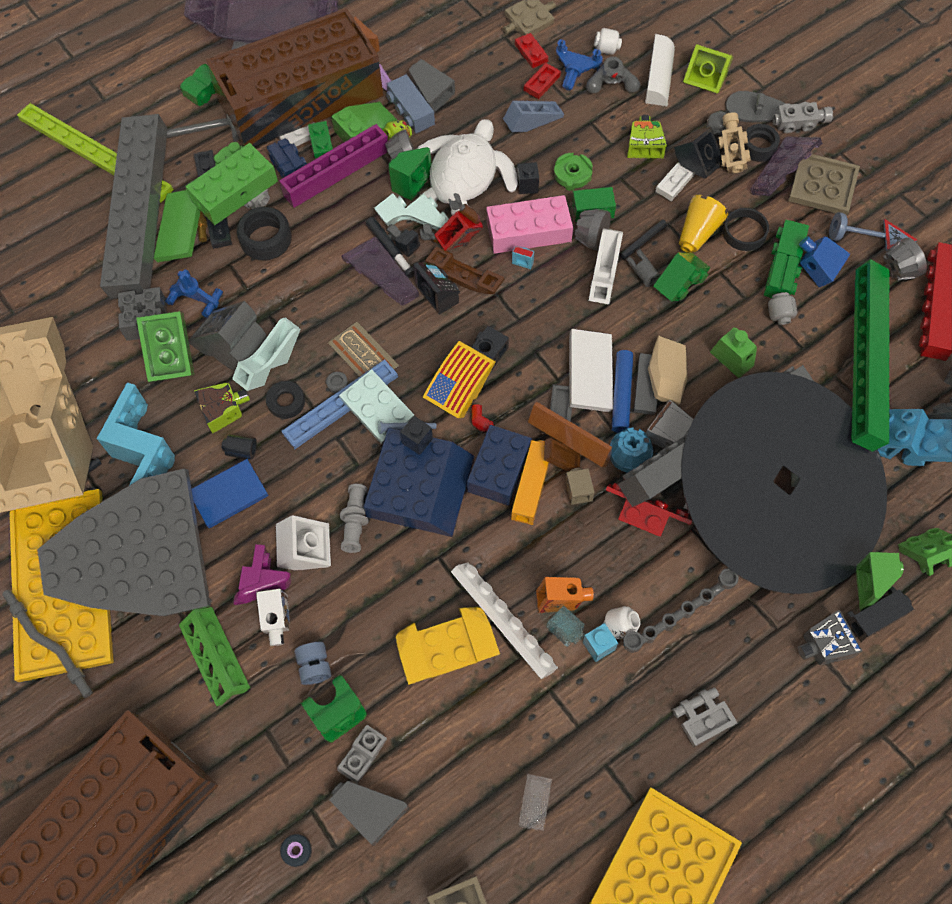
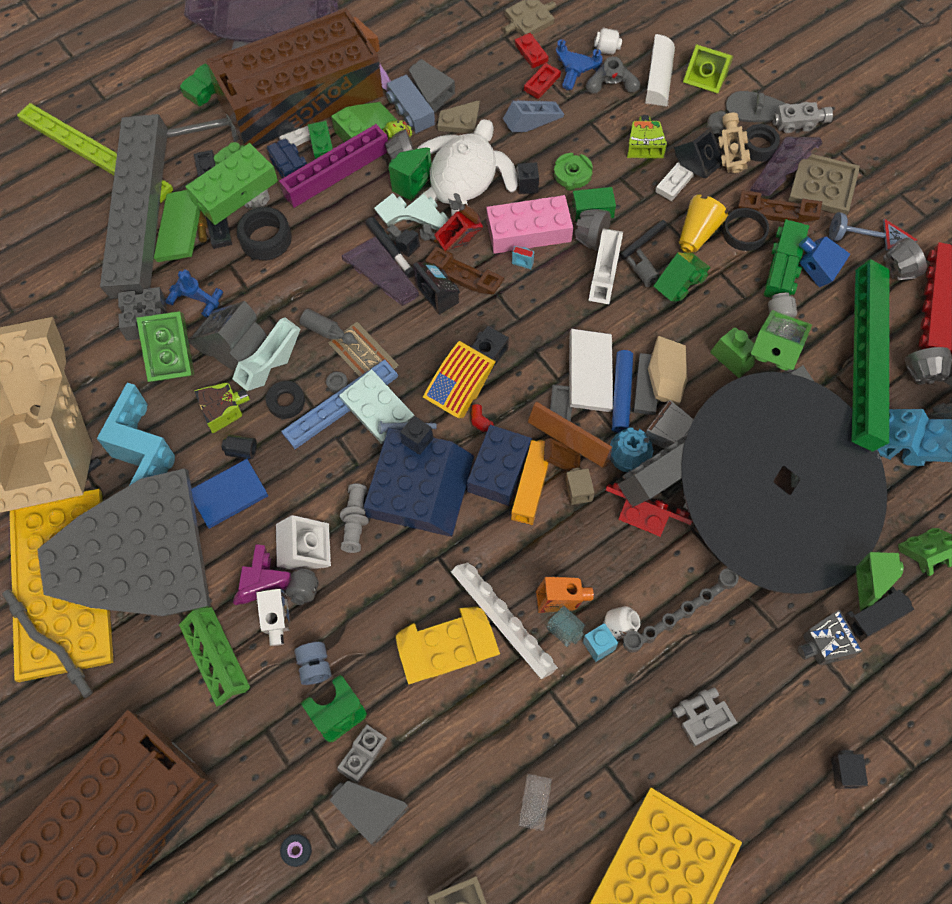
none -> dark grey head [285,569,319,605]
none -> dark grey wheel [300,308,358,345]
none -> dark tan wing [438,101,480,134]
none -> reddish brown slope [738,190,822,223]
none -> bright green brick [751,310,812,370]
none -> black brick [831,750,868,789]
none -> flat silver piece [905,347,952,385]

